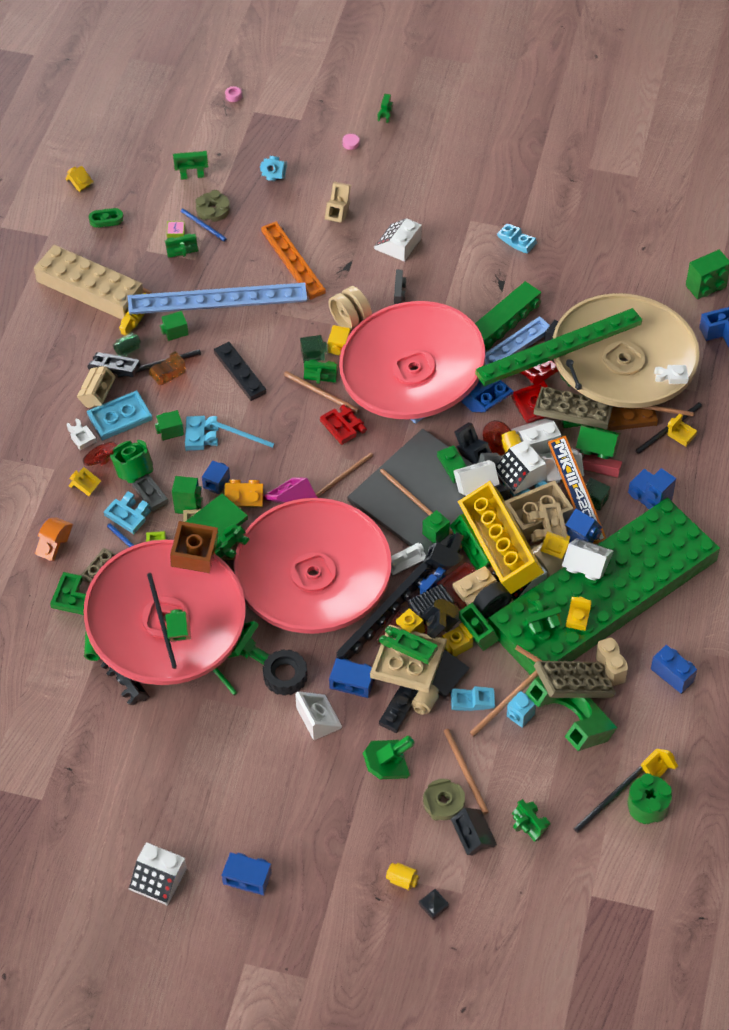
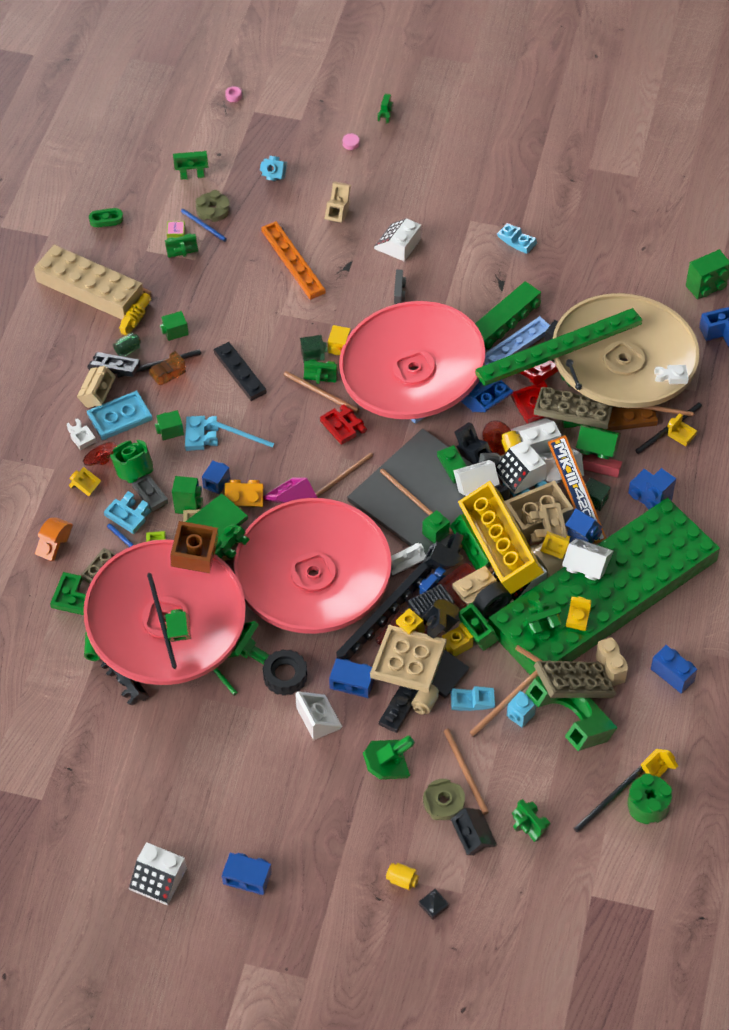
yellow bracket [65,165,94,192] -> none
light blue plate [127,283,307,315] -> none
tan wheel [328,286,372,331] -> none
green hinge [379,626,438,664] -> none

